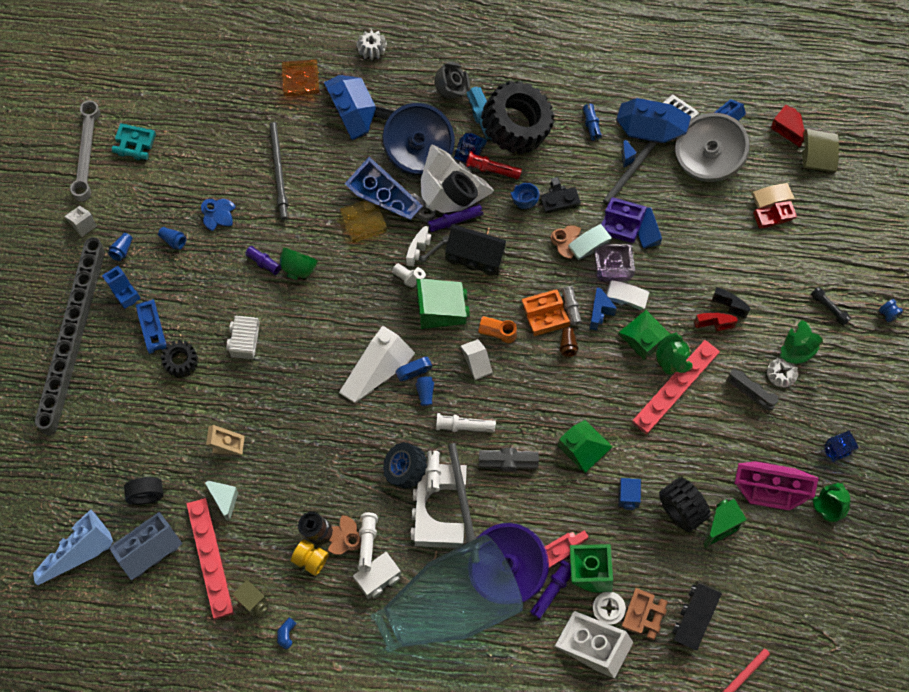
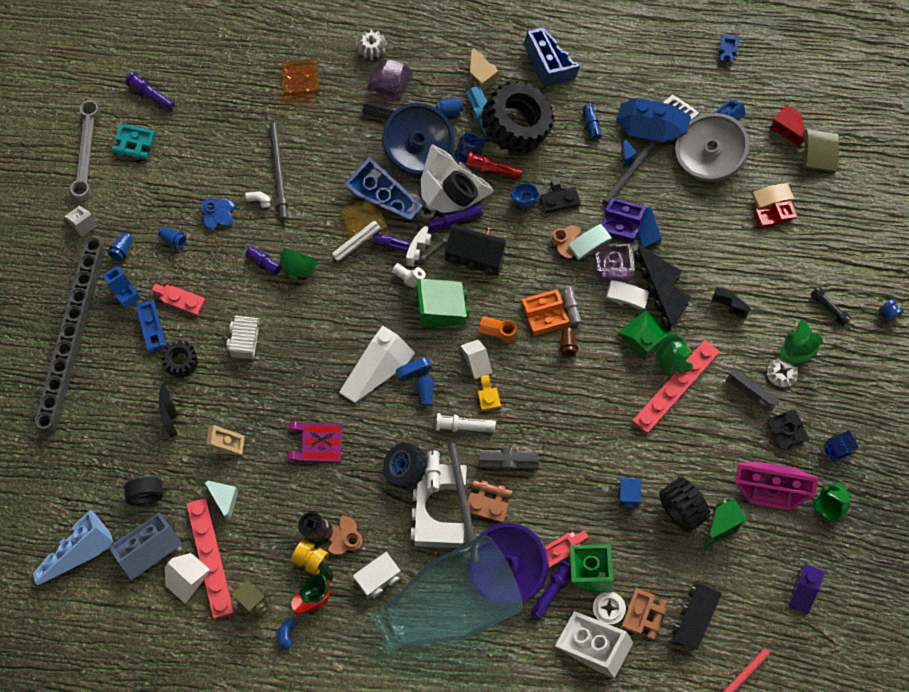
blue wedge [324,75,376,140] -> none
white pin [358,512,378,572] -> none
dark grey cylinder [434,62,470,99] -> none
green slope [557,420,613,473] -> none
blue slope [590,288,617,330] -> none
red slope [694,313,738,332] -> none
none -> dark purple pin [125,72,175,112]
none -> coral hinge [152,284,206,317]
none -> black slope [159,384,178,437]
none -> white slope [165,553,211,603]
none -> white arm [246,192,271,208]
none -> flag [287,421,342,463]
none -> dark green hair [291,560,334,614]
none -> white axle [332,221,380,261]
none -> clear purple slope [367,59,413,101]
none -> dark purple axle [372,232,410,252]
none -> blue brick [436,97,463,117]
none -> nougat plate [468,480,512,524]
none -> tan slope [470,49,498,92]
none -> yellow plate [478,375,501,411]
none -> blue wedge [523,27,580,86]
none -> black slope [634,245,691,331]
none -> blue plate [719,34,740,66]
none -> black piece [767,409,809,450]
none -> dark purple slope [788,564,825,614]

